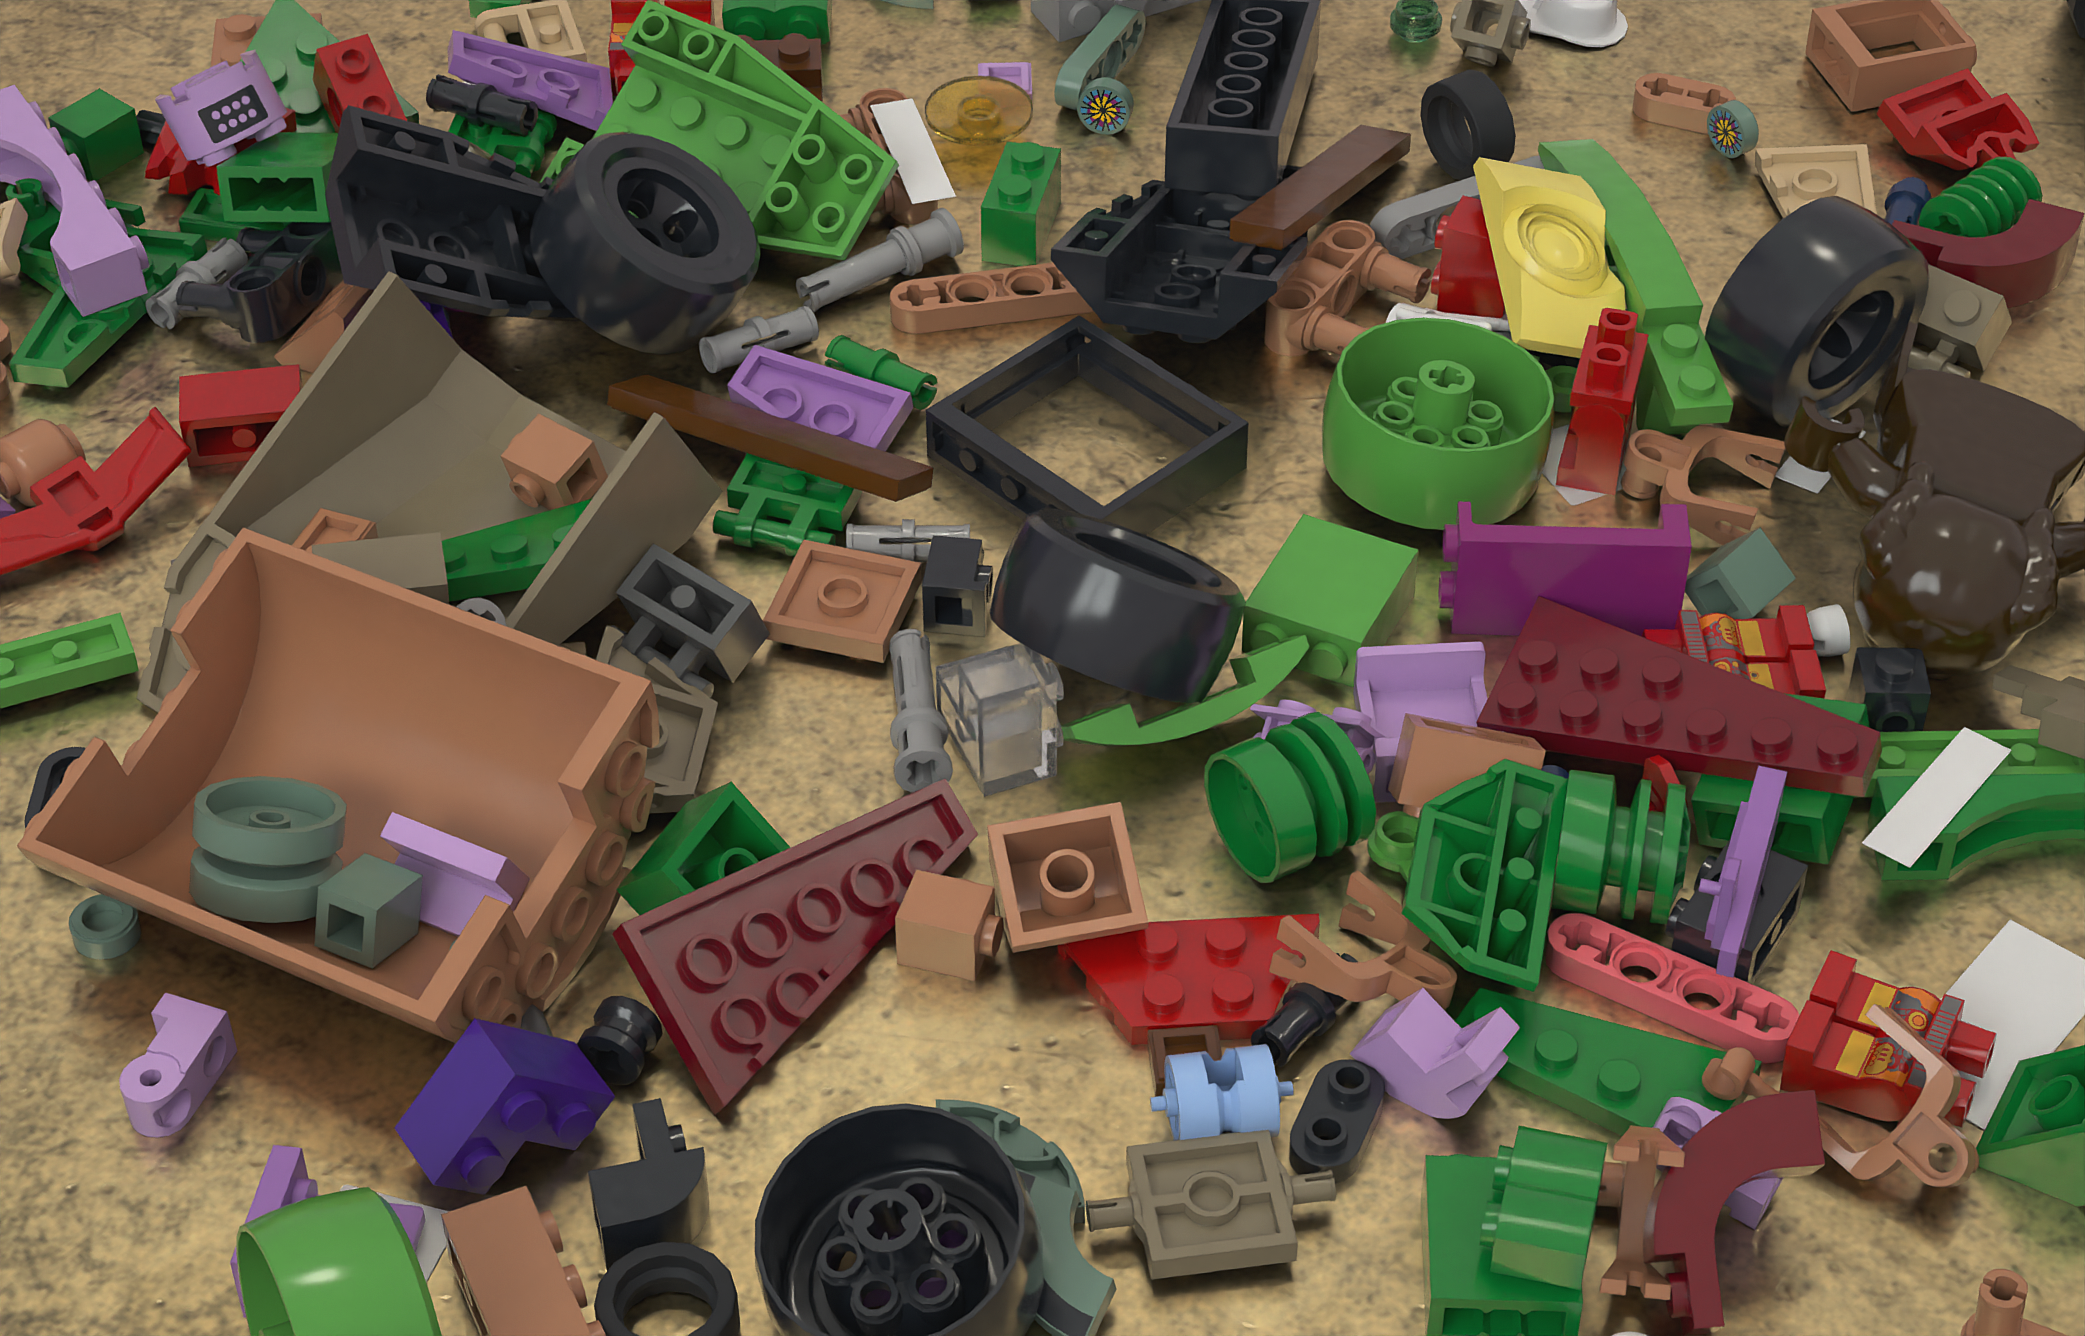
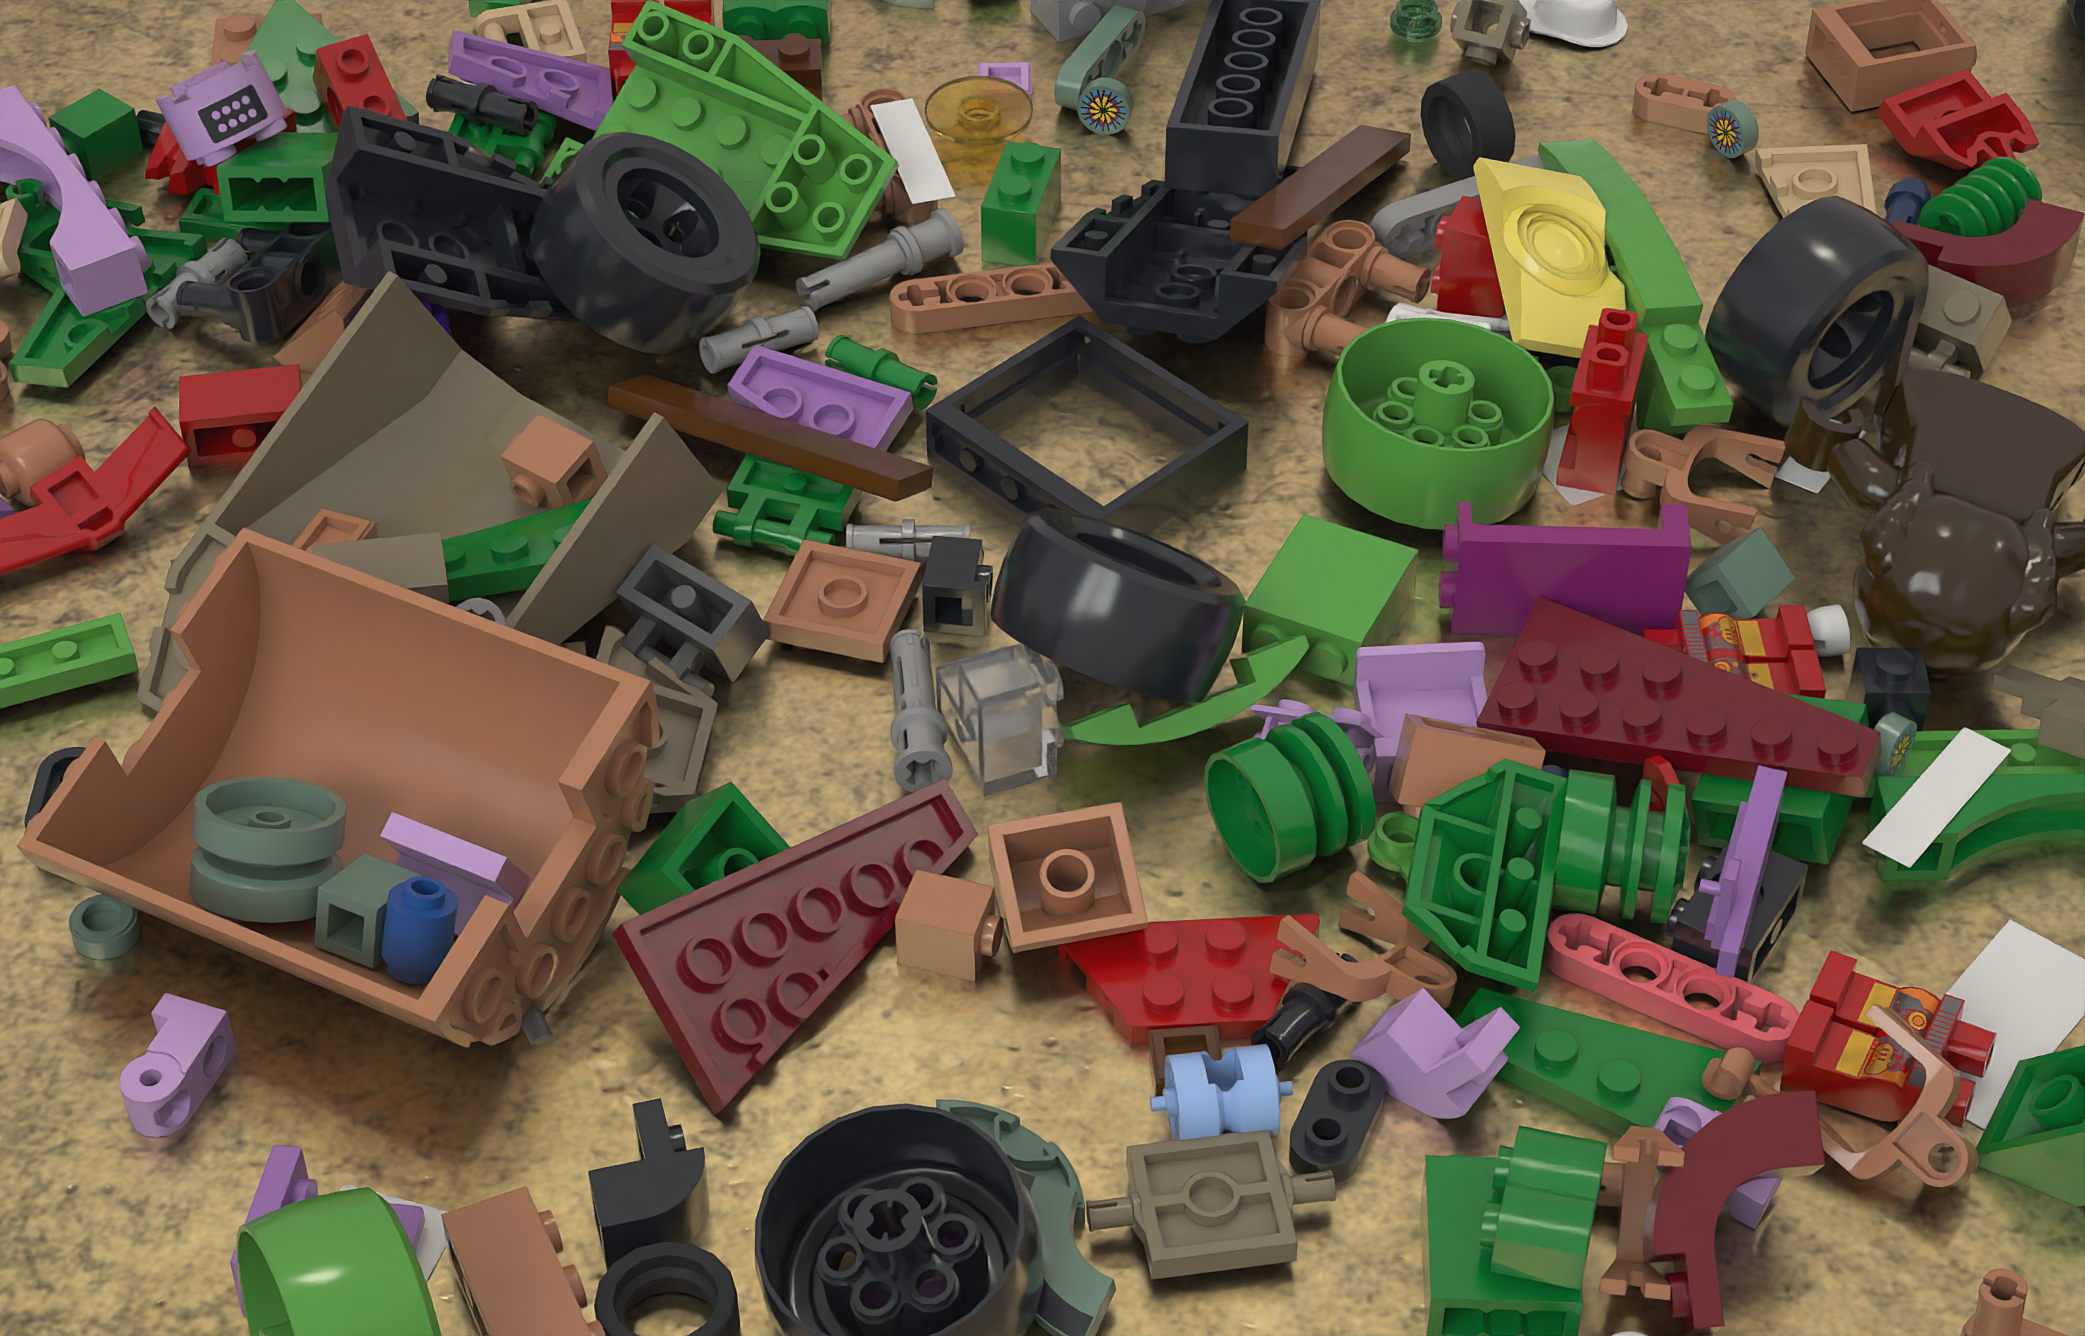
dark purple brick [394,1018,615,1195] -> none
black wheel [577,996,663,1085] -> none
none -> blue brick [381,876,459,984]
none -> sand green tile [1873,712,1917,777]

